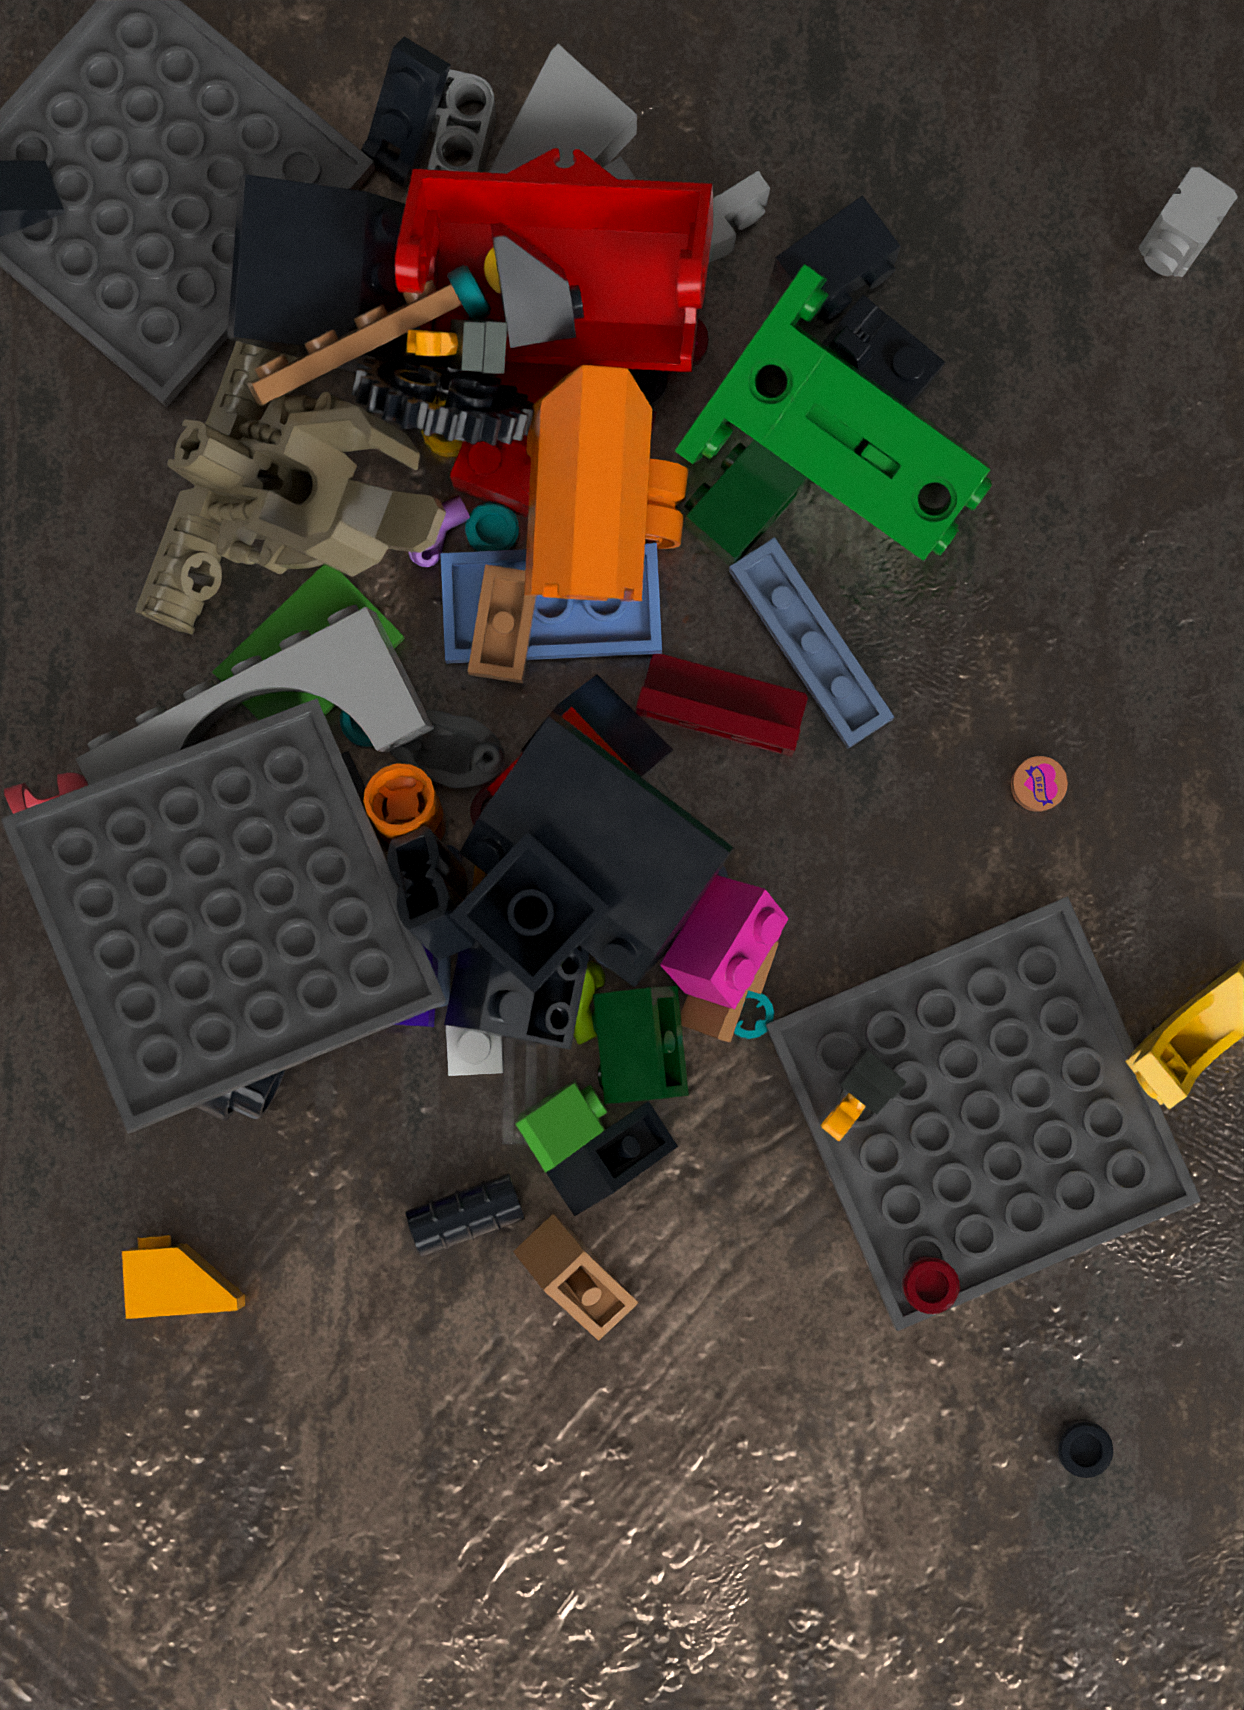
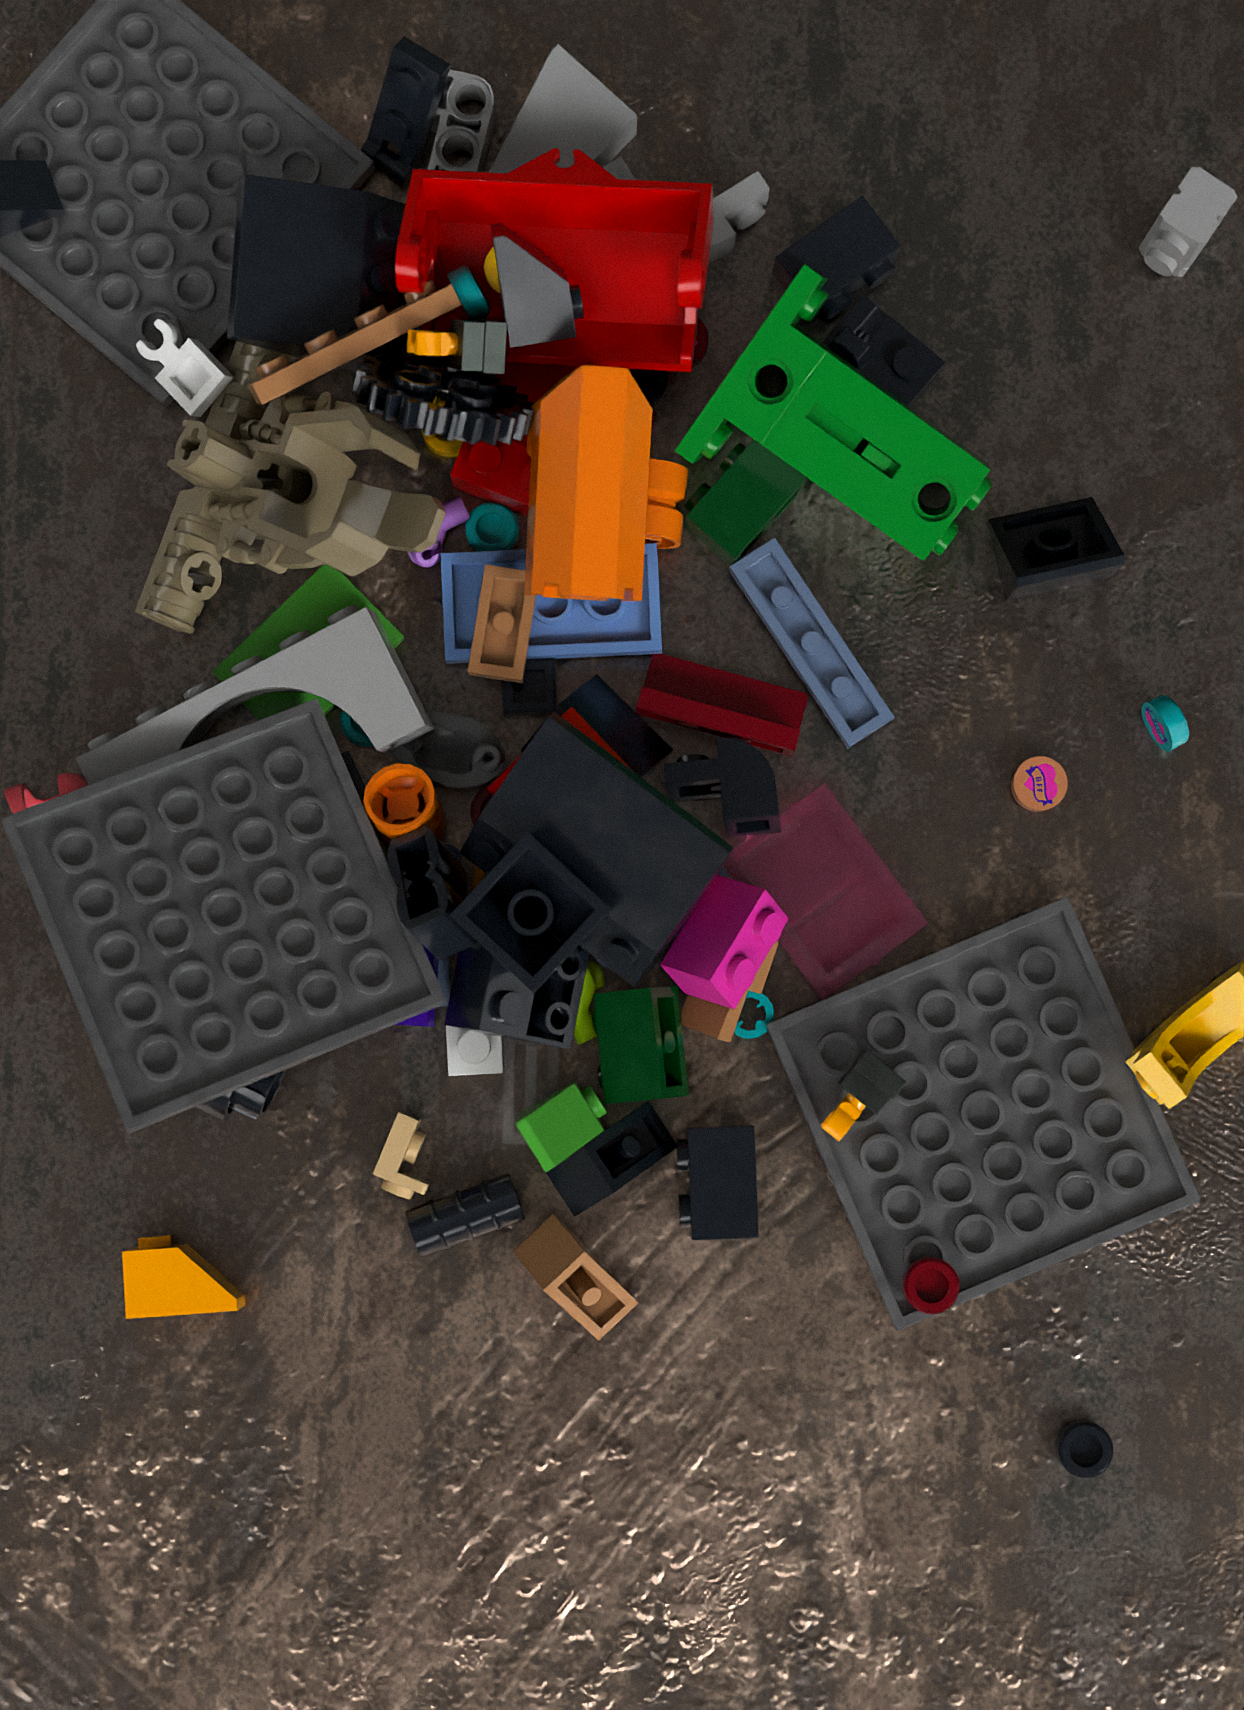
none -> white plate [136,319,234,417]
none -> tan bracket [373,1111,431,1200]
none -> black tile [501,658,557,717]
none -> black brick [664,737,782,838]
none -> black brick [676,1125,759,1240]
none -> clear pink piece [723,783,928,1000]
none -> black slope [988,497,1125,601]
none -> teal tile [1141,694,1189,752]

